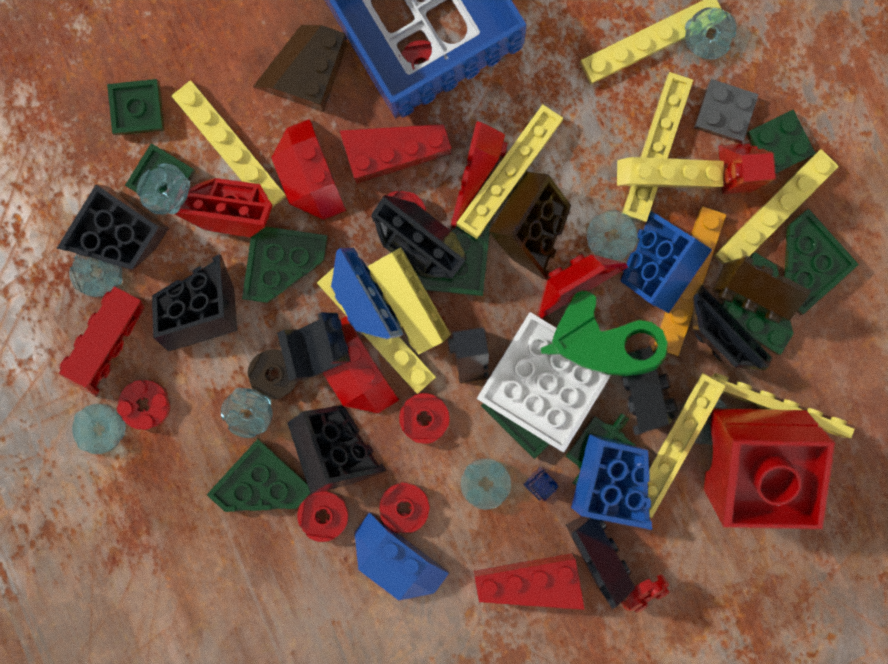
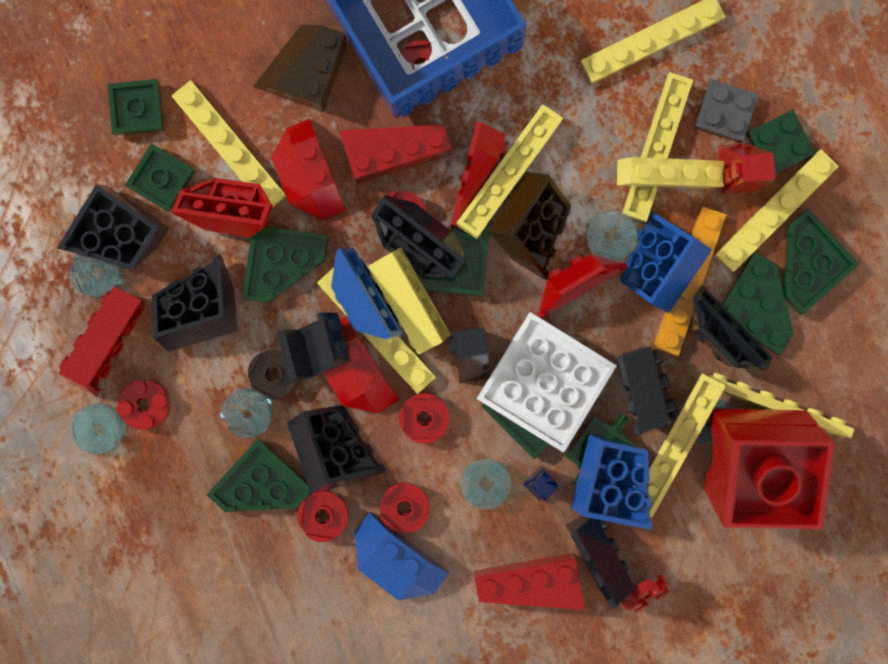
clear light blue plate [137,163,190,215] -> none
green animal [541,291,668,376] -> none
clear light blue plate [685,7,736,60] -> none
dark brown wedge [712,256,811,324] -> none

